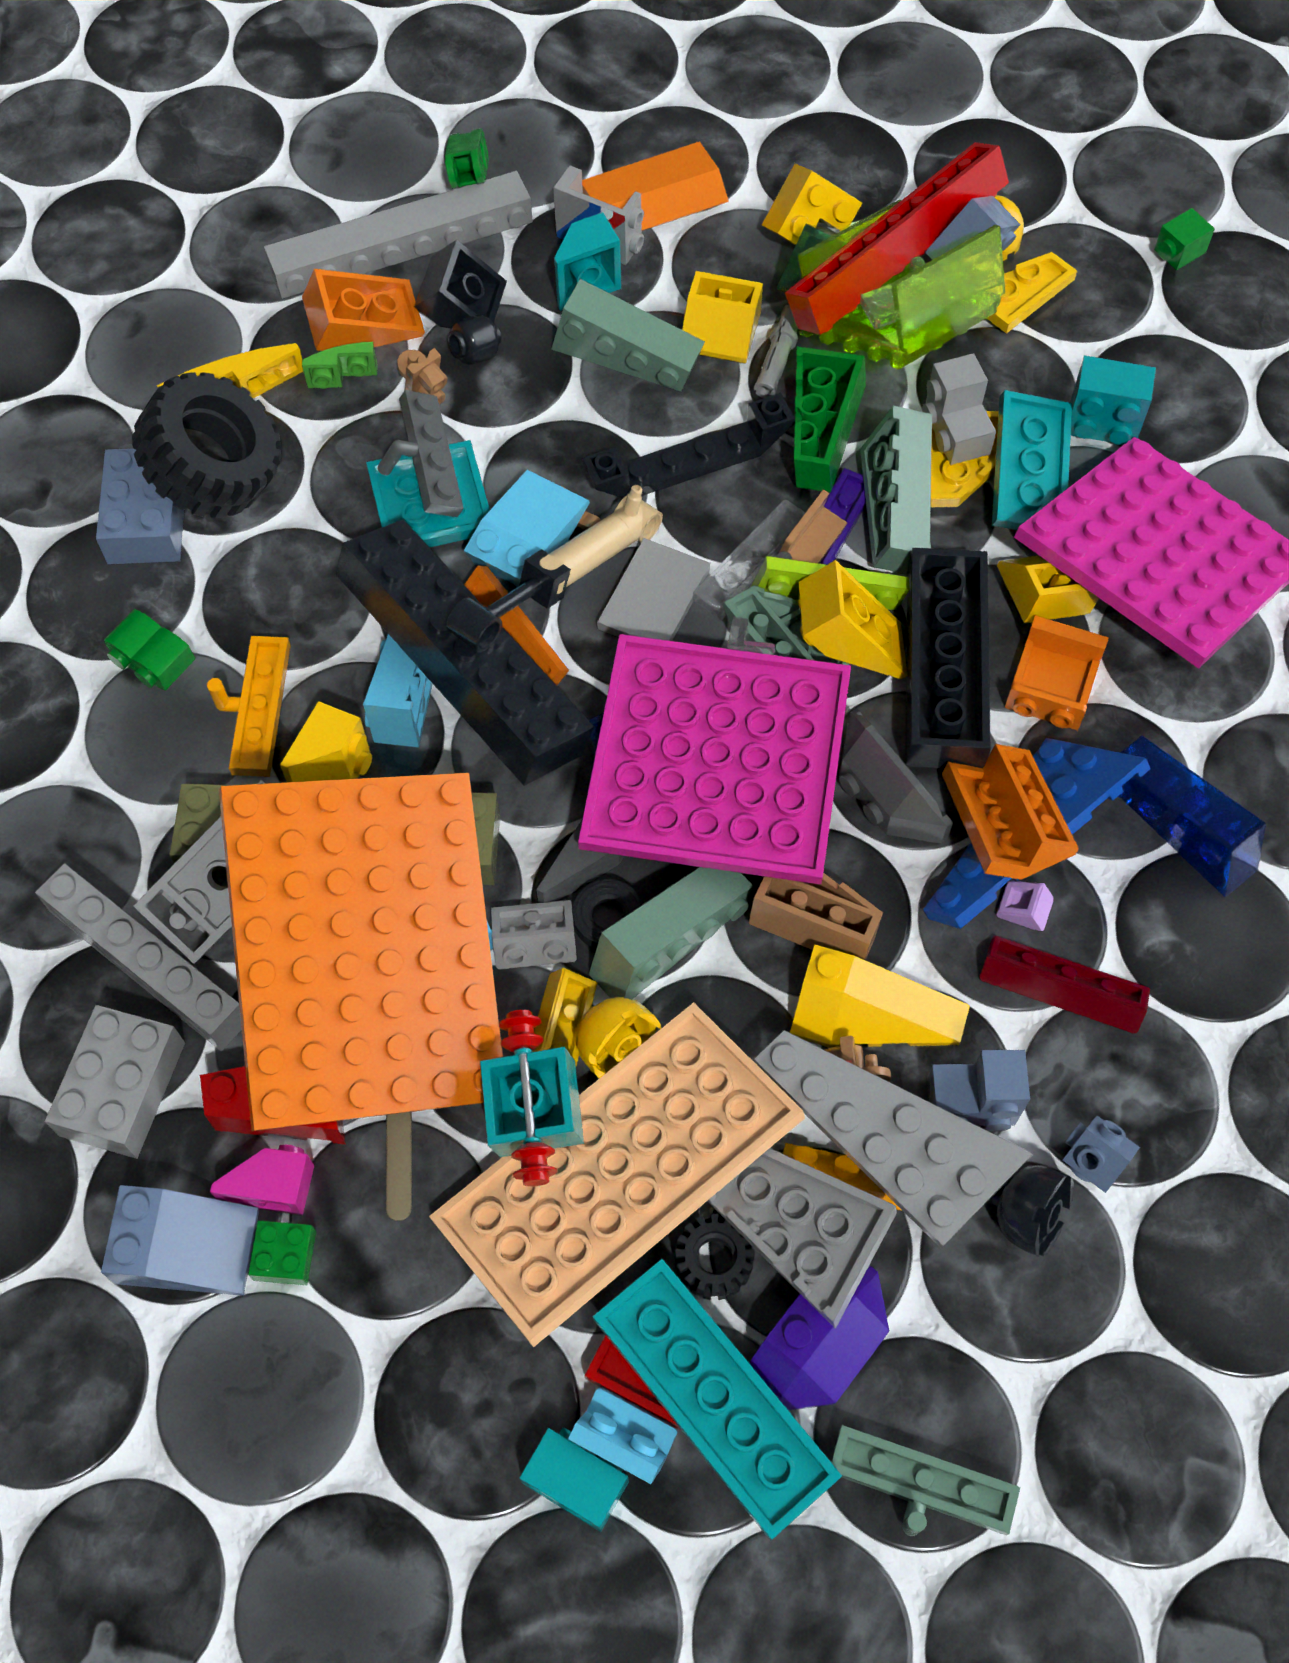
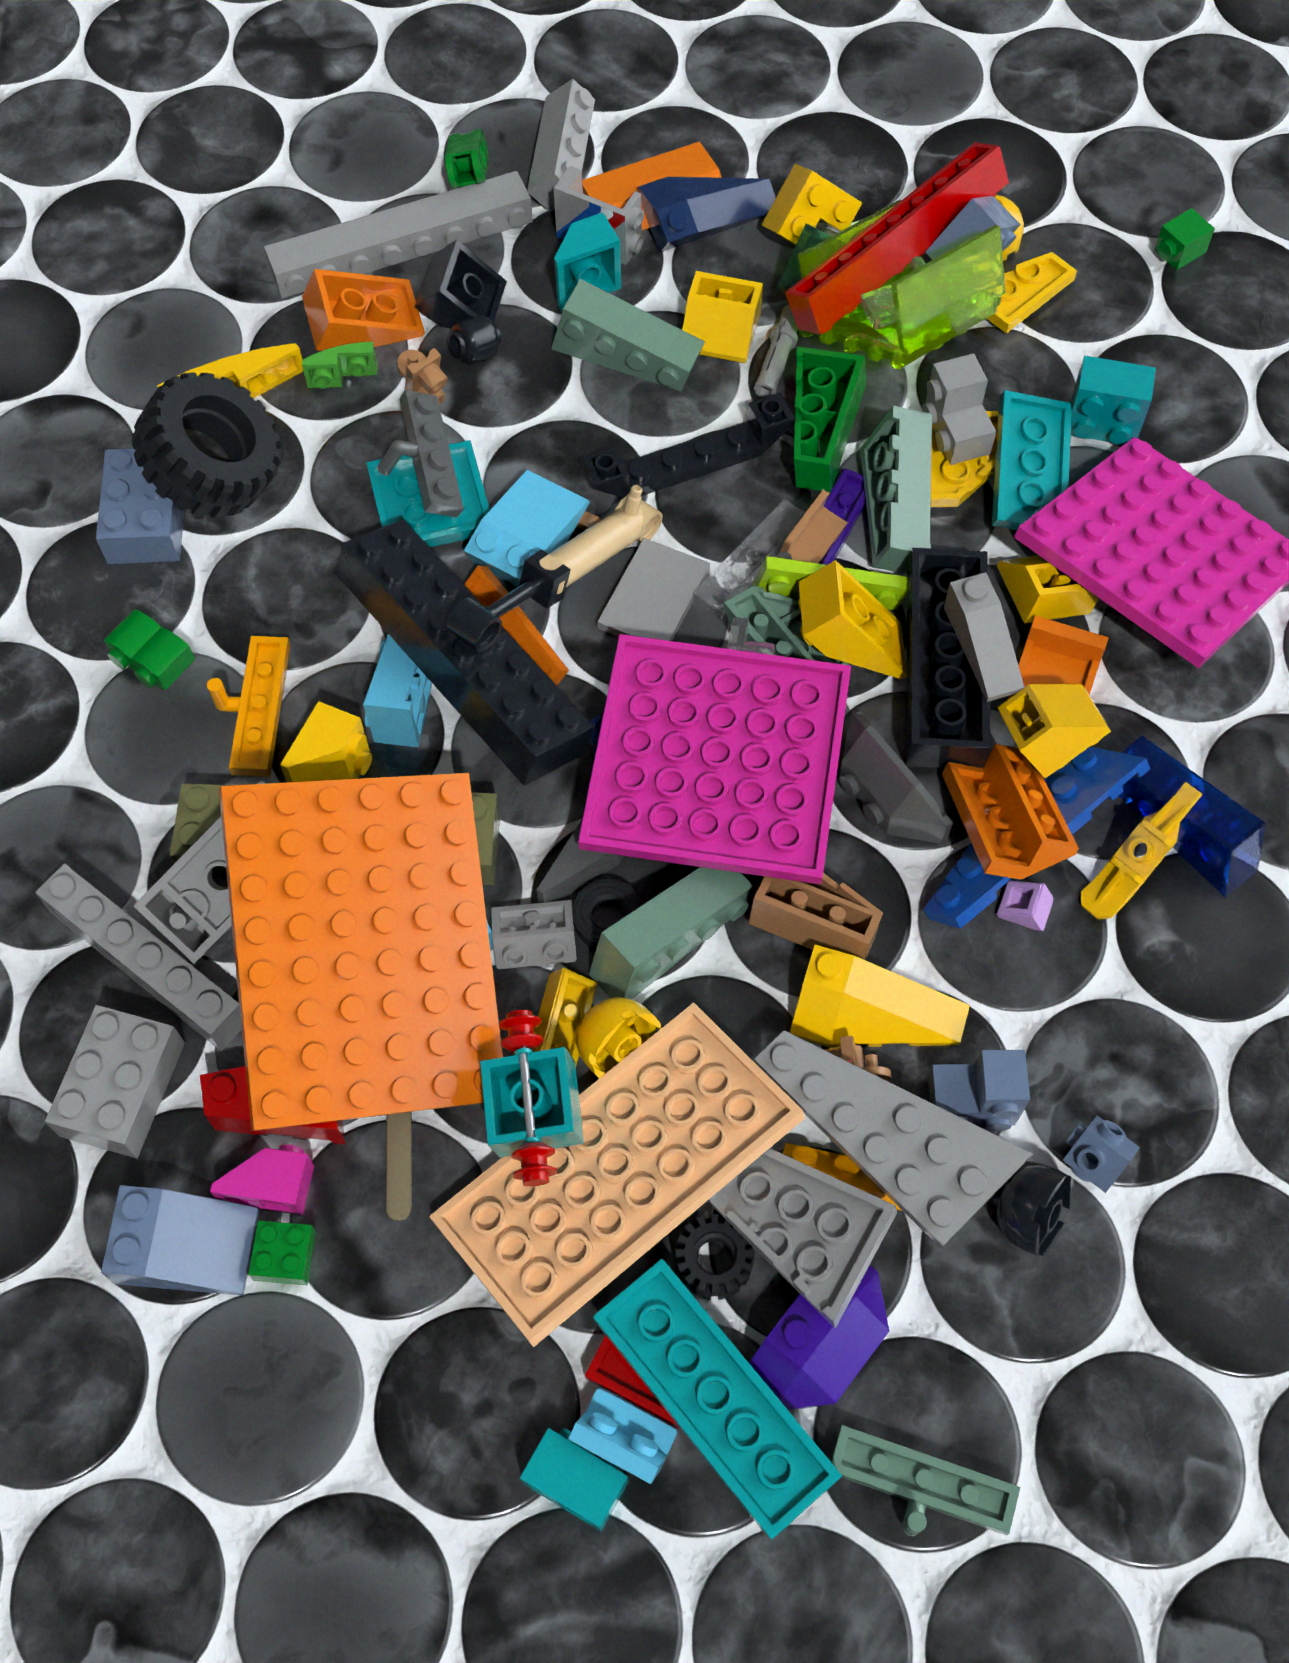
dark red slope [980,935,1150,1033] -> none
none -> light grey brick [527,79,595,211]
none -> dark blue wedge [636,177,776,253]
none -> light grey slope [944,572,1024,702]
none -> yellow slope [997,684,1111,778]
none -> yellow piece [1081,782,1203,919]

